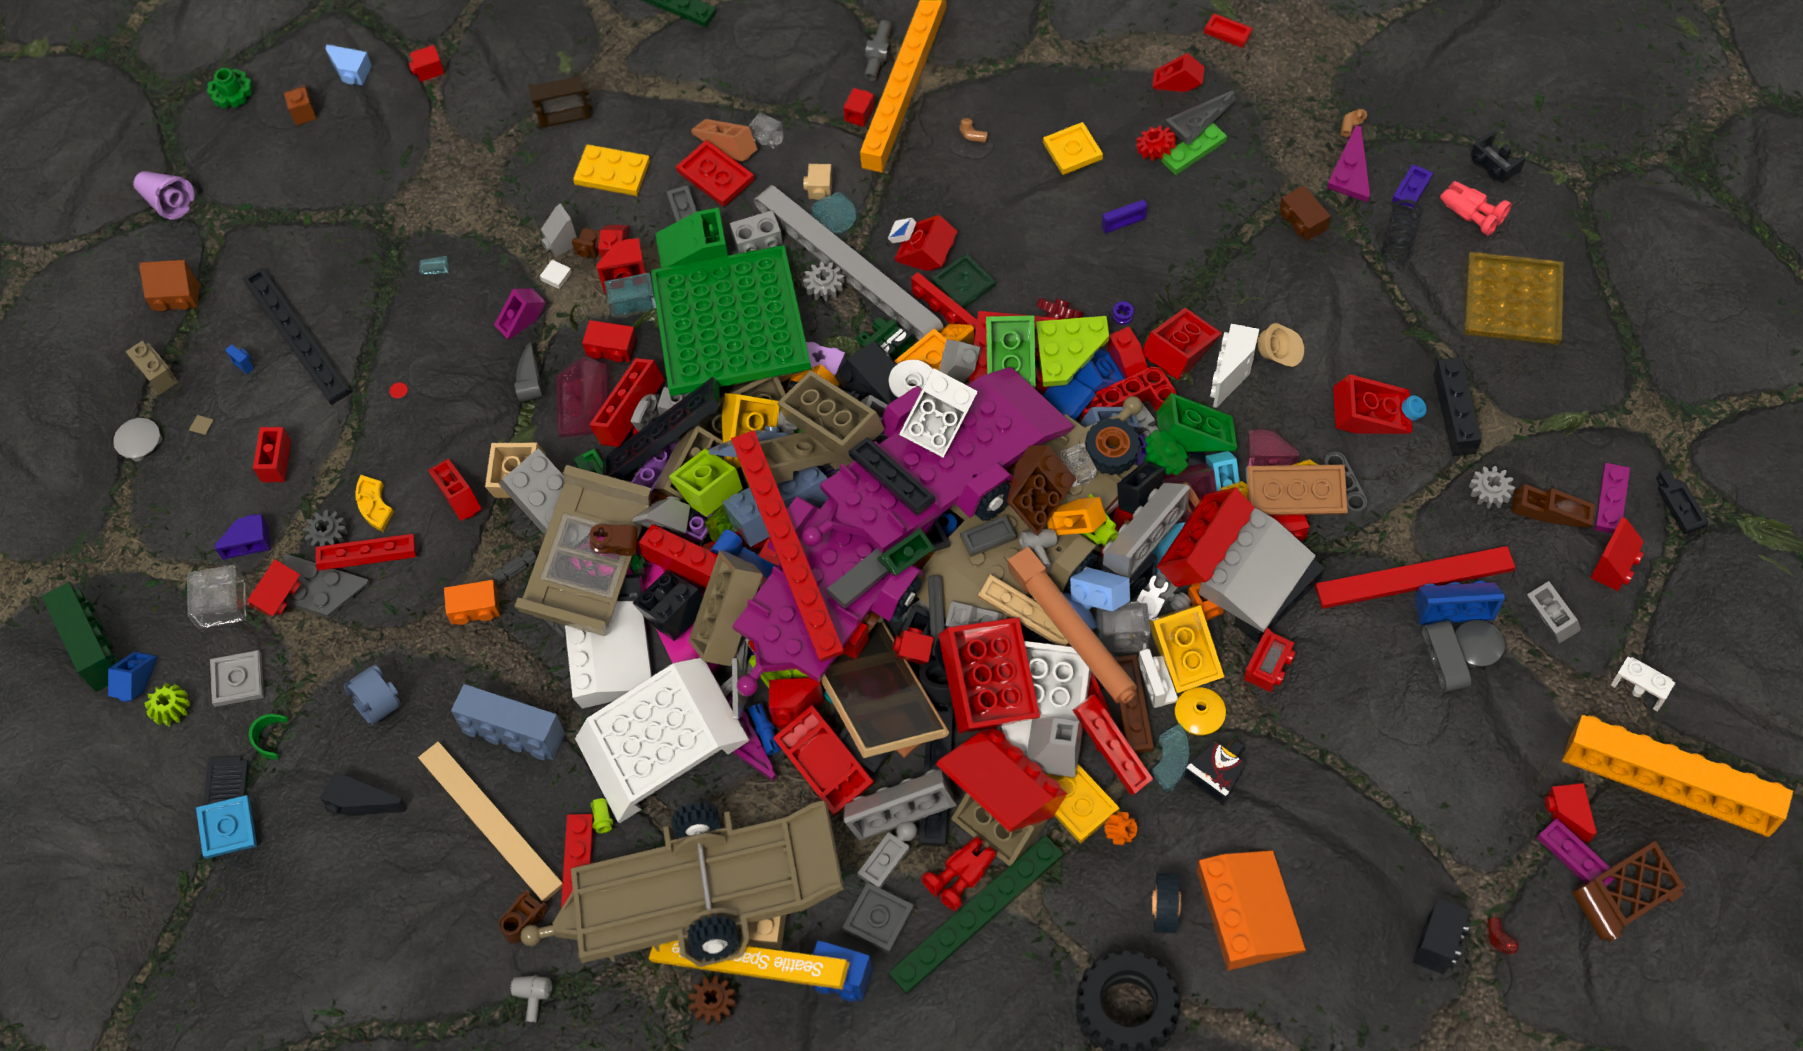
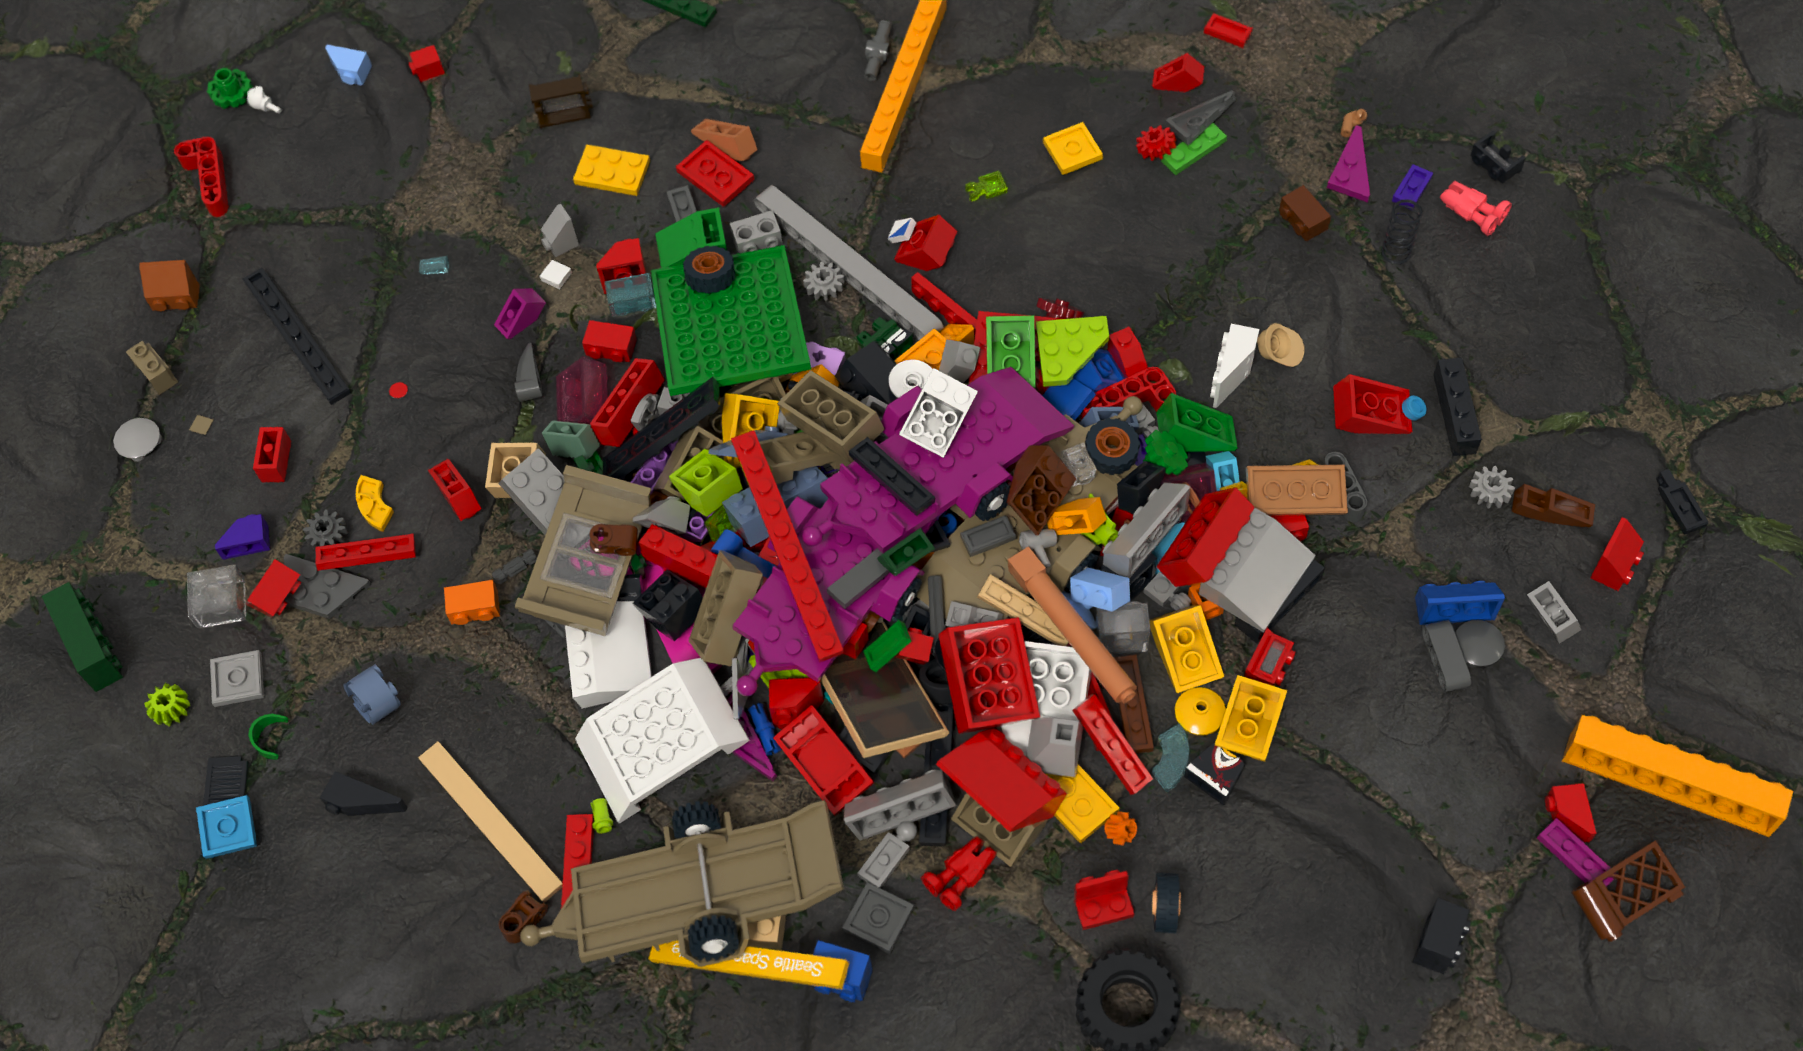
blue slope [108,652,157,701] -> none
lavender cone [134,171,194,220] -> none
blue plate [225,344,254,374] -> none
dark orange slope [284,85,317,125] -> none
sand blue brick [451,684,566,760] -> none
light grey piece [511,975,552,1022] -> none
reddish brown bracket [572,228,600,259] -> none
red slope [598,225,629,259] -> none
reddish brown gear [688,976,736,1026] -> none
clear brick [748,112,784,148] -> none
tan brick [804,164,832,200] -> none
clear light blue dish [812,192,856,234] -> none
red brick [843,88,875,127] -> none
dark green plate [889,835,1063,995] -> none
clear green plate [931,253,996,309] -> none
medium nougat arm [959,118,988,143] -> none
dark purple tile [1102,199,1147,233] -> none
dark purple bush [1113,301,1134,325] -> none
plate [1132,575,1169,620] -> none
white bracket [1138,649,1178,708] -> none
red slope [1142,308,1222,380] -> none
orange slope [1197,851,1306,971] -> none
clear pink slope [1247,429,1299,466] -> none
red tile [1315,546,1516,609] -> none
clear yellow plate [1464,252,1564,345] -> none
clear red arm [1487,918,1519,954] -> none
magenta plate [1594,463,1630,534] -> none
white window [1611,657,1675,711] -> none
none -> red beam [174,137,228,217]
none -> white piece [247,86,281,113]
none -> sand green brick [542,421,599,460]
none -> black wheel [683,246,735,293]
none -> green tile [863,620,912,672]
none -> clear neon green plate [965,170,1007,201]
none -> red bracket [1074,870,1134,930]
none -> yellow slope [1215,675,1287,762]

